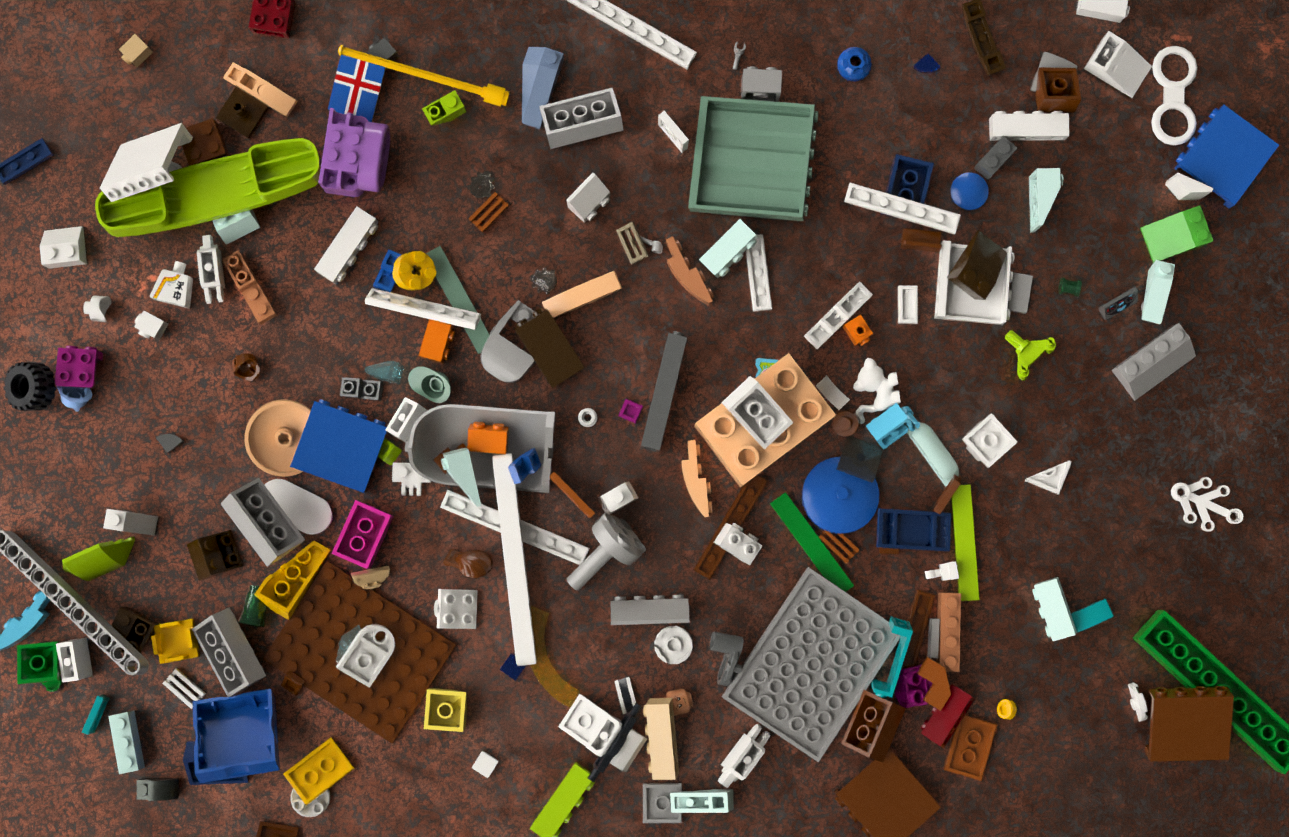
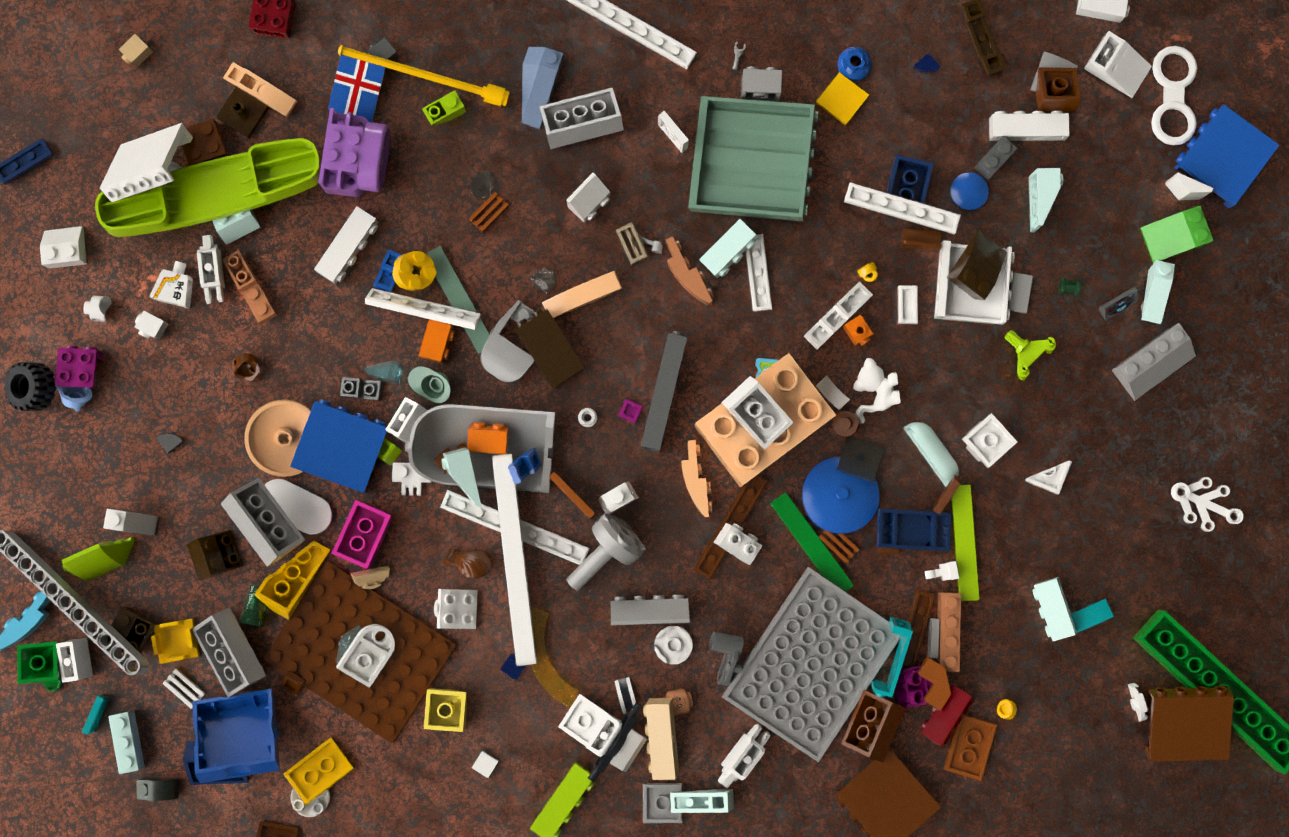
medium azure hinge [866,403,920,450] -> none
none -> yellow tile [816,72,869,126]
none -> yellow tile [857,262,878,282]

